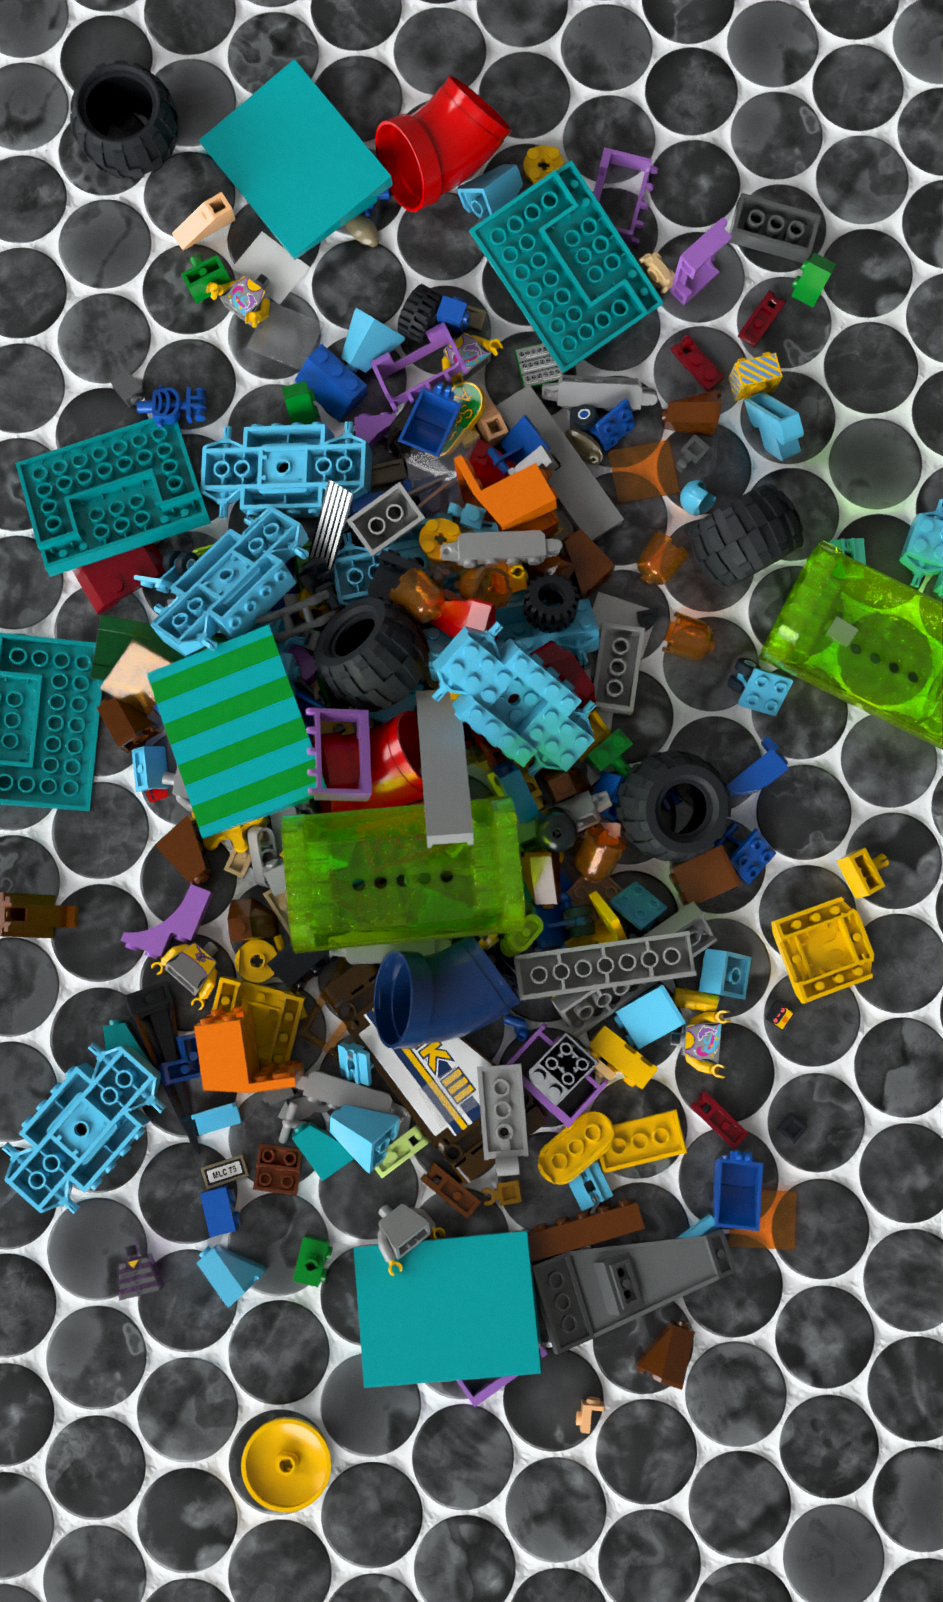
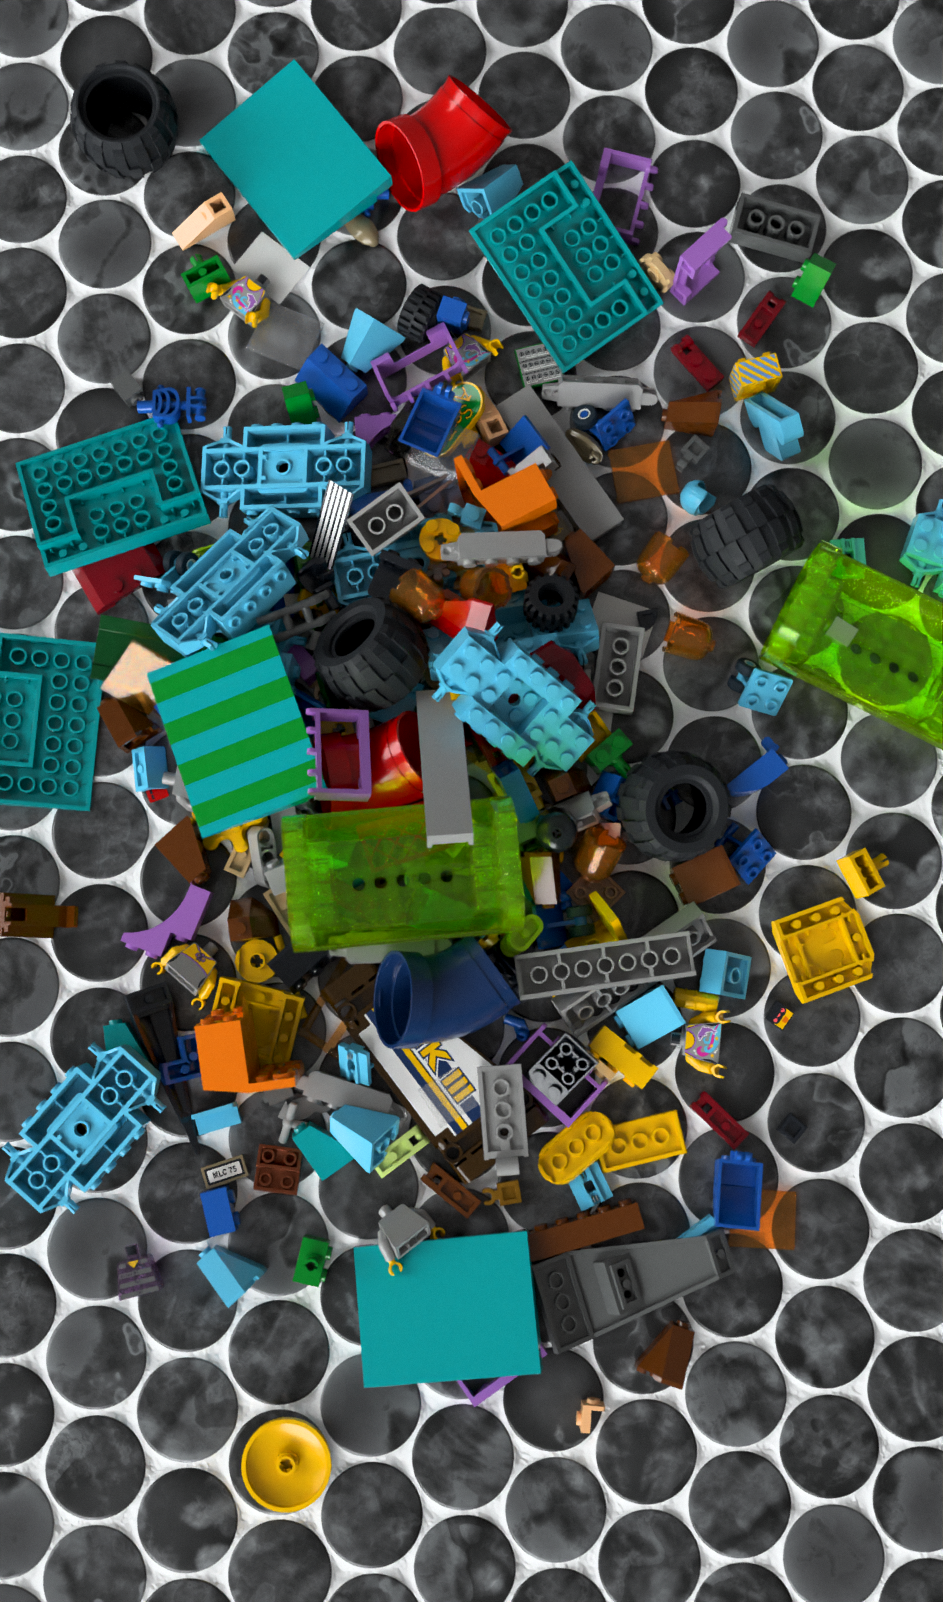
yellow plate [523,145,564,185] -> none
medium azure plate [609,881,667,939] -> none

